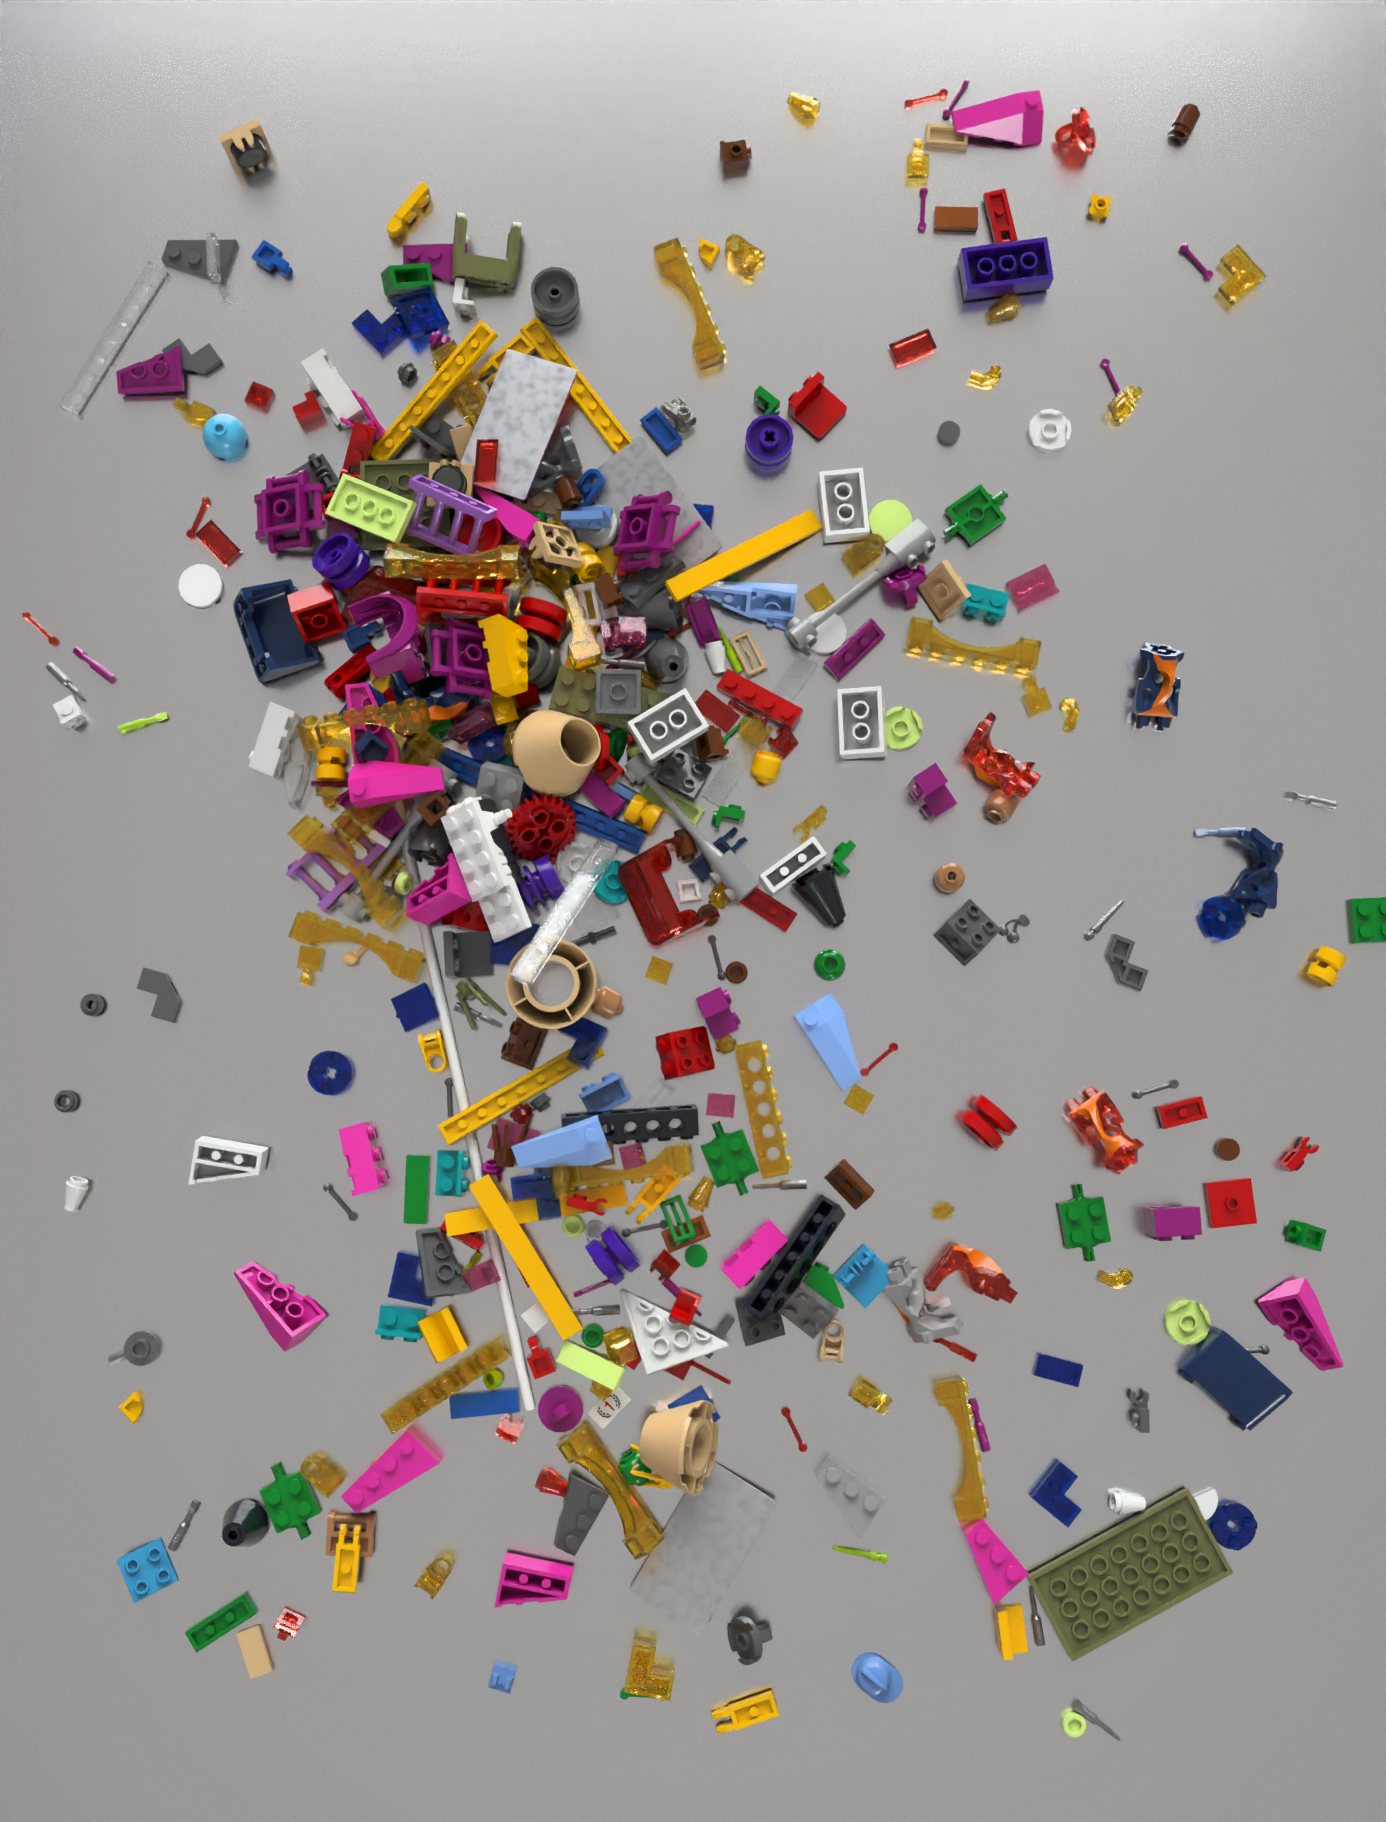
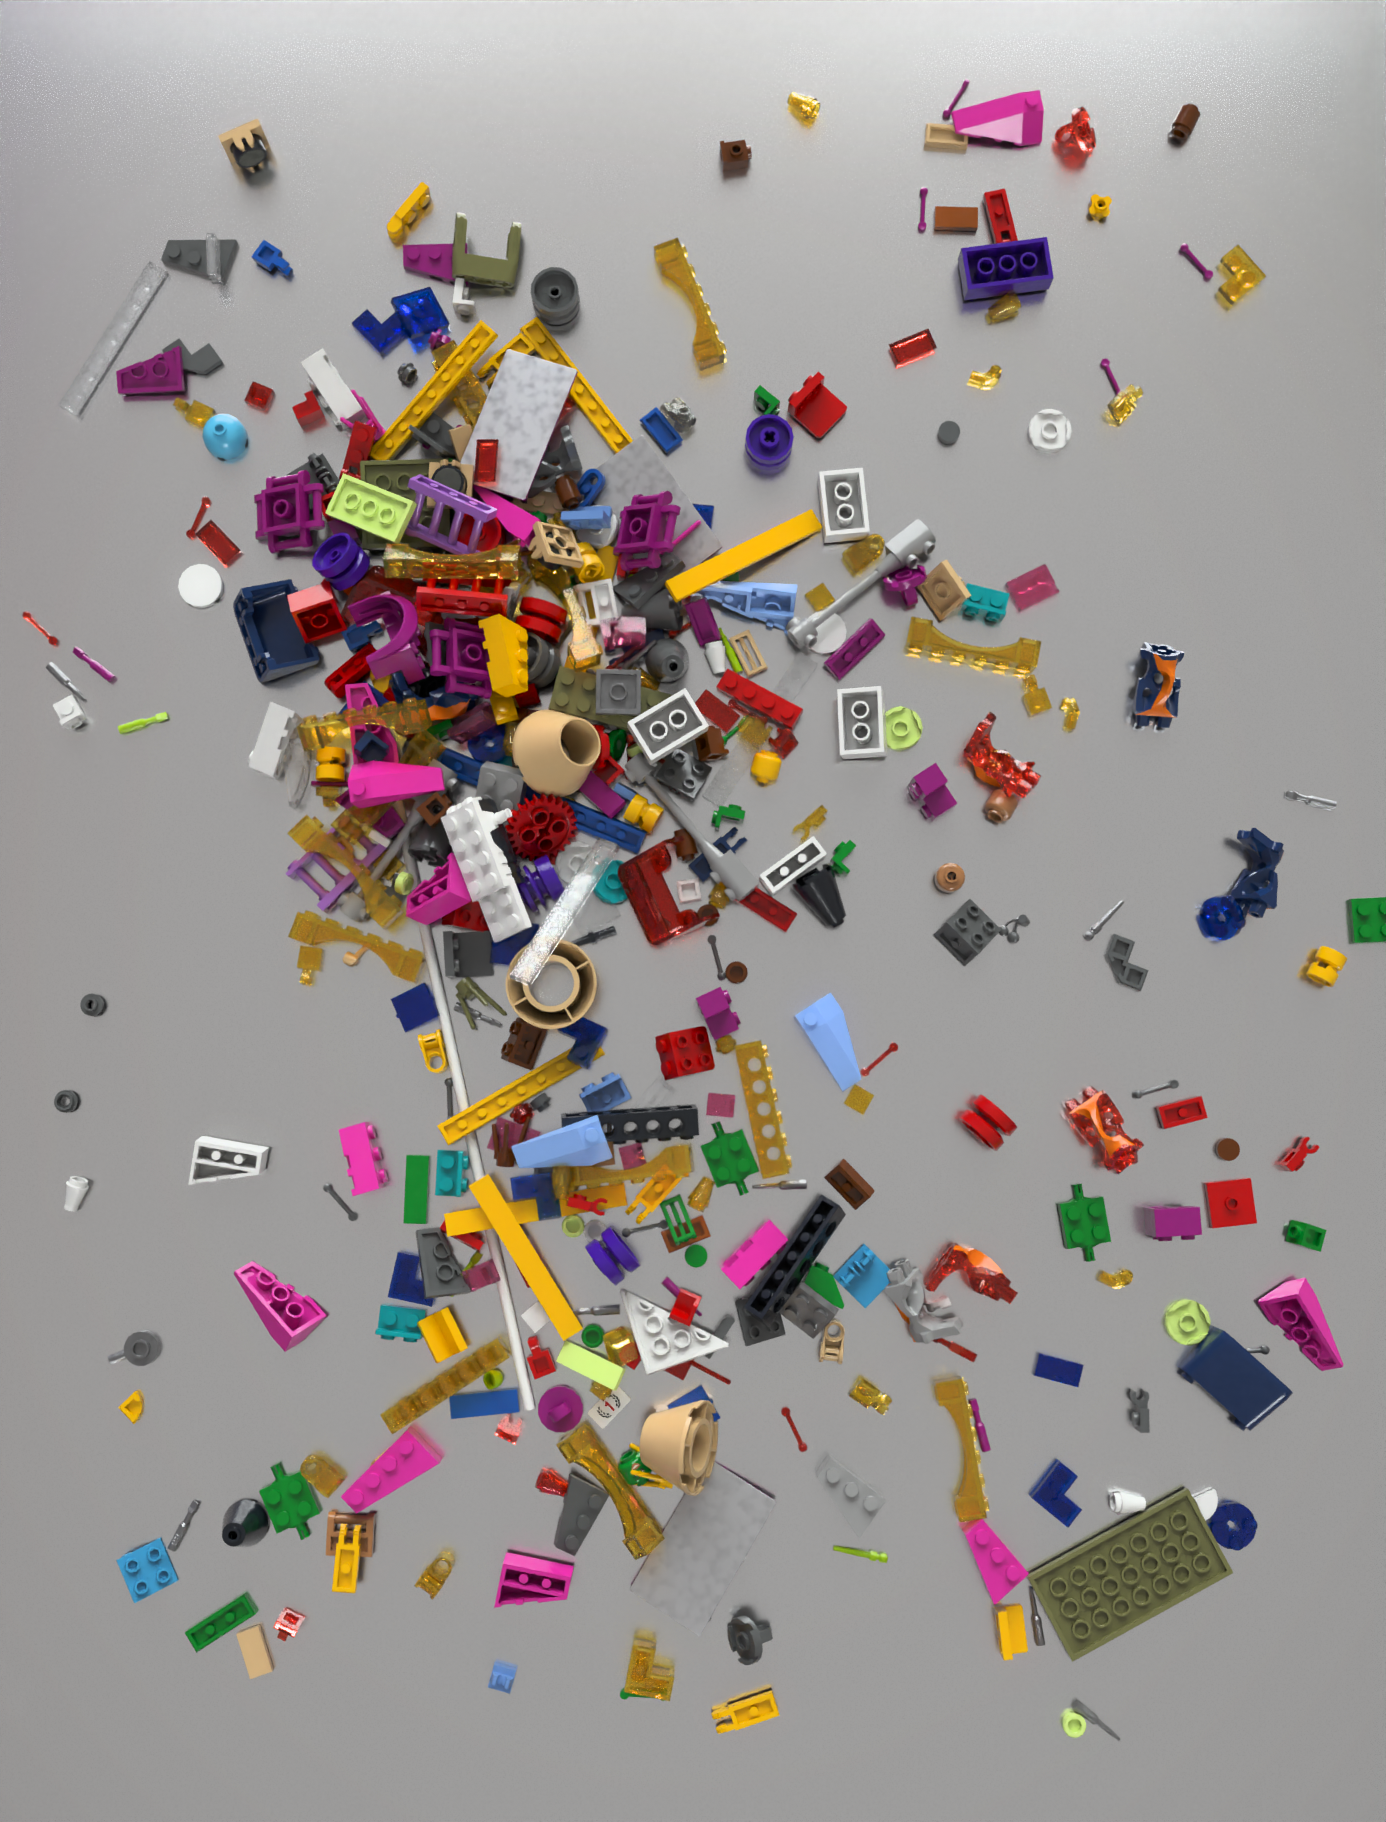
dark grey tile [136,967,181,1023] -> none
clear blue plate [307,1051,354,1096] -> none
green slope [381,263,434,295] -> none
magenta plate [481,1159,504,1182] -> none
magenta hinge [573,1279,613,1297] -> none
medium nougat head [591,986,624,1019] -> none
reddish brown brick [594,572,625,610] -> none
flat silver piece [595,658,646,670] -> none
yellowish green tile [639,781,705,827] -> none
clear yellow tile [645,956,673,985] -> none
clear red tile [650,1249,680,1281] -> none
yellow tile [699,238,720,268] -> none
clear yellow piece [724,234,766,276] -> none
green piece [813,949,846,981] -> none
medium blue piece [852,1653,903,1703] -> none
yellowish green tile [869,500,912,544] -> none
clear red hinge [905,89,948,107] -> none
clear yellow plate [907,139,929,178] -> none
clear yellow plate [933,1202,955,1222] -> none
green plate [943,484,1008,545] -> none
sand blue piece [1195,827,1246,837] -> none

